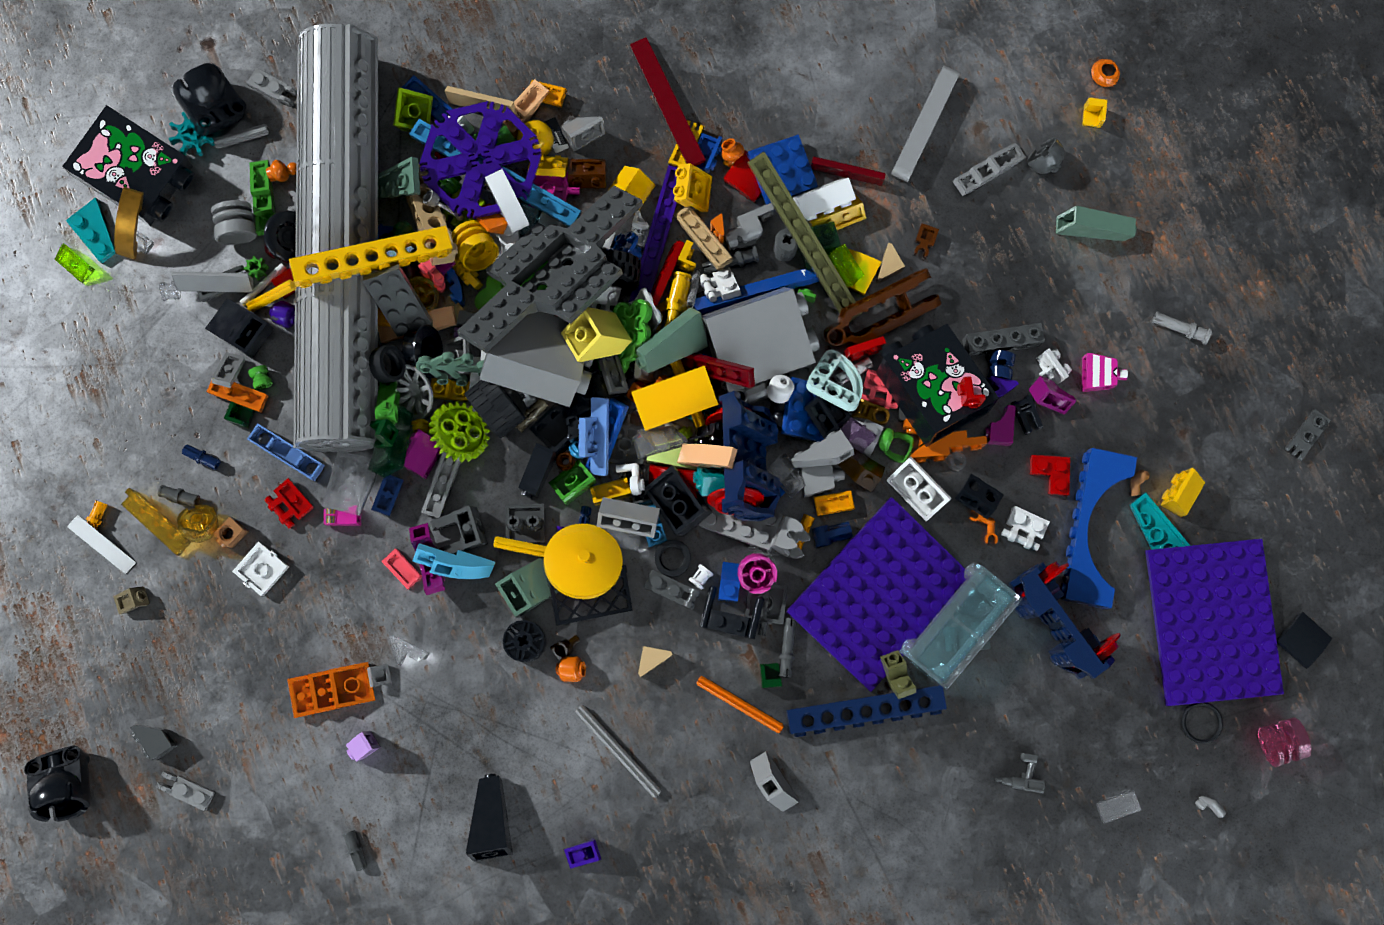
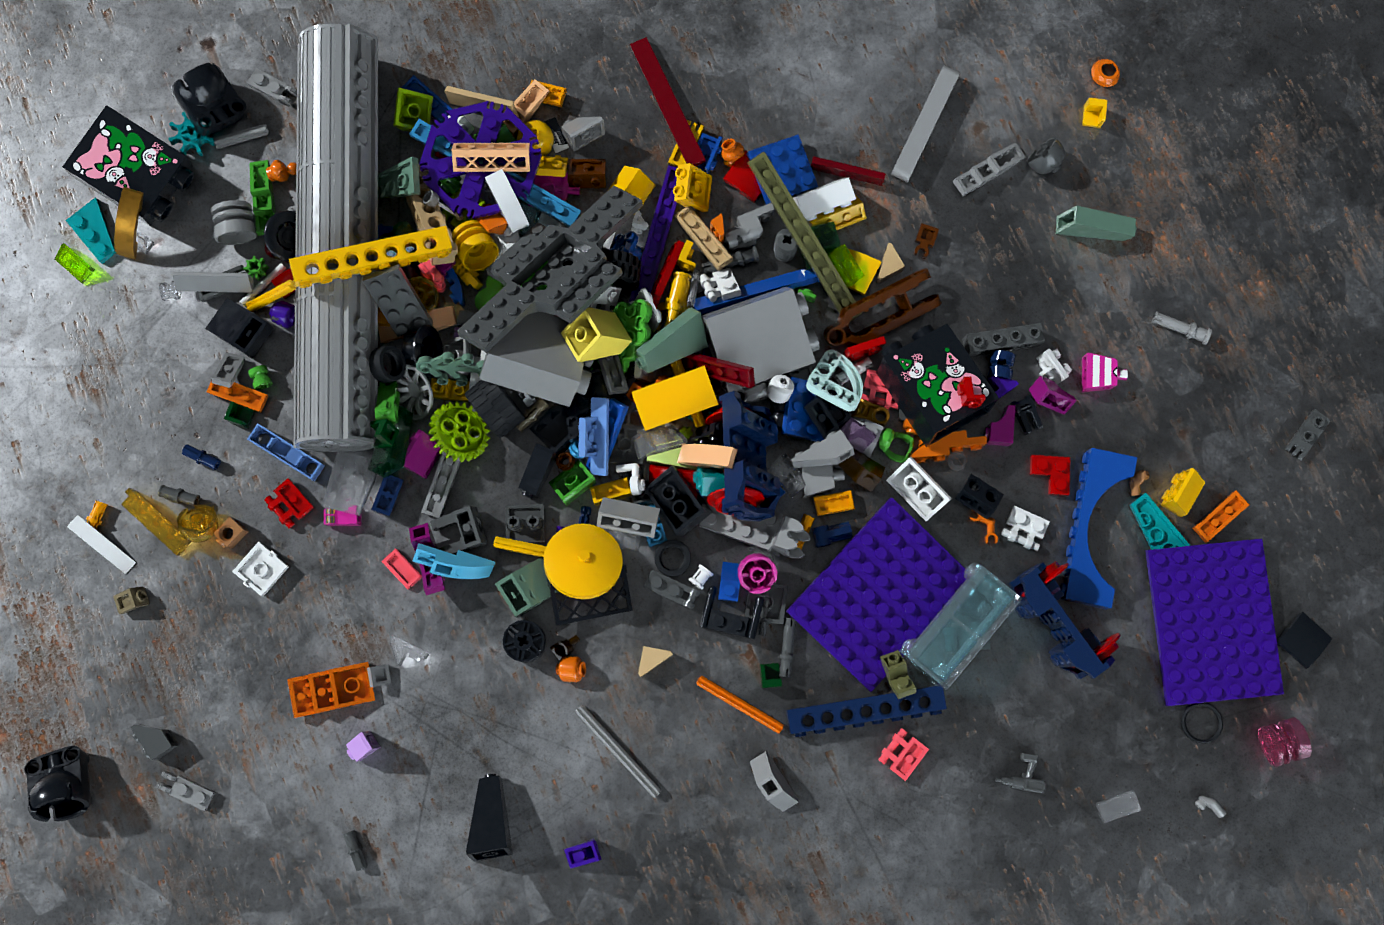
yellow plate [411,419,431,434] -> none
none -> light nougat fence [451,143,530,172]
none -> coral plate [878,728,929,781]
none -> orange plate [1192,490,1249,543]

